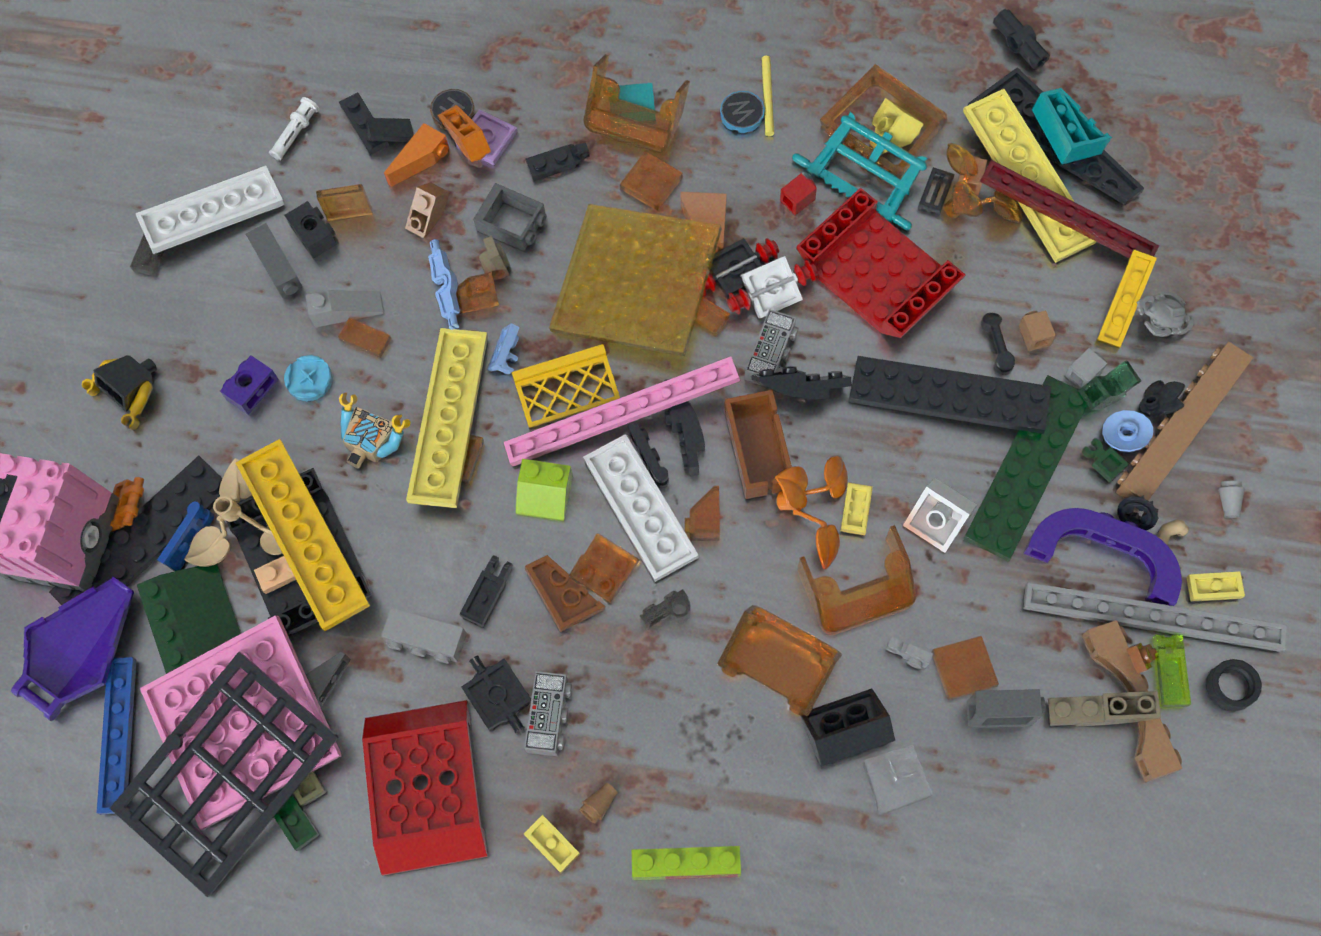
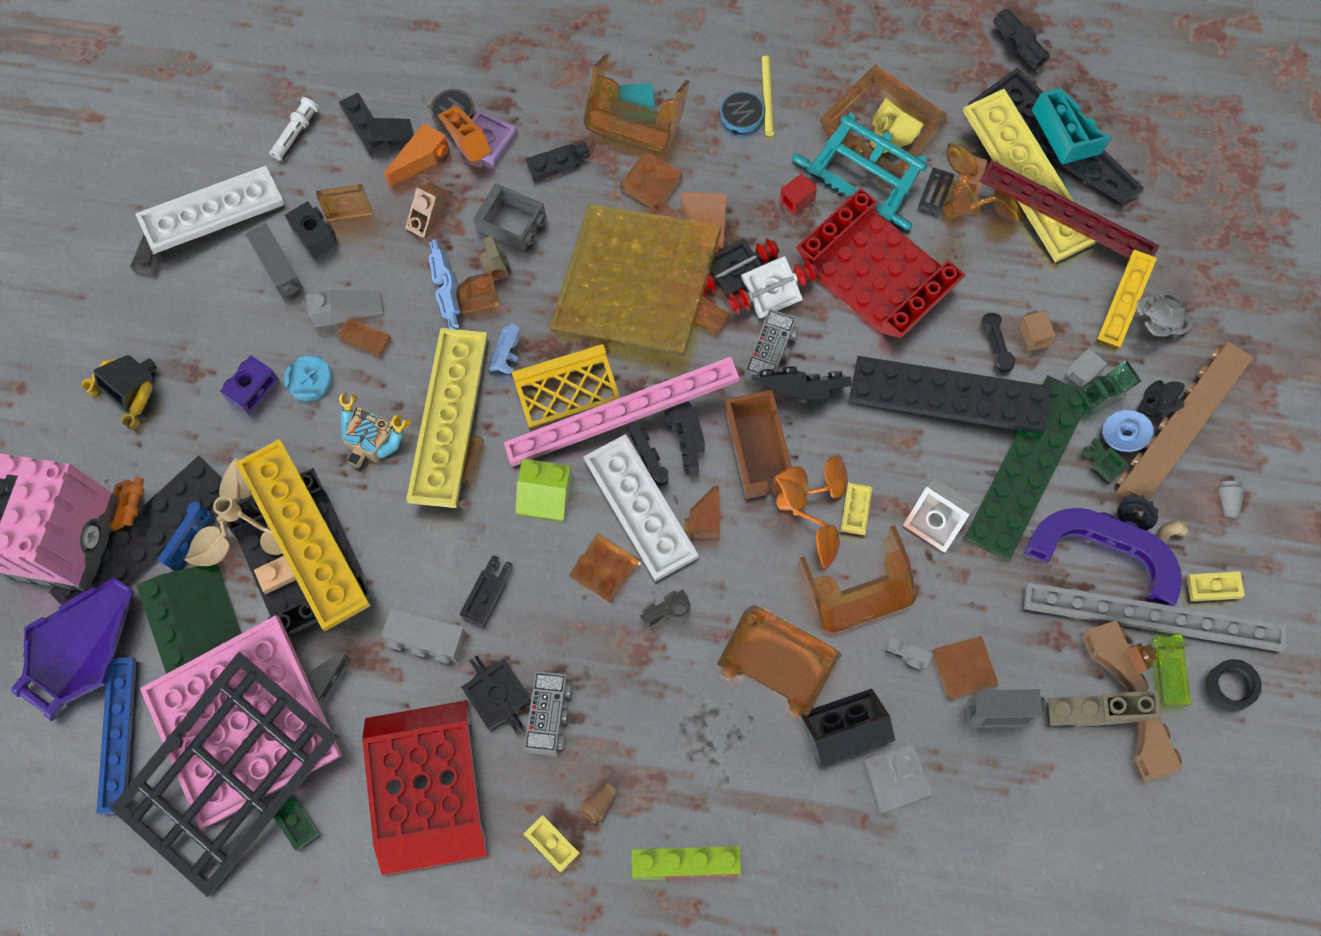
olive plate [294,771,326,807] -> none
dark orange wing [525,555,606,632] -> none

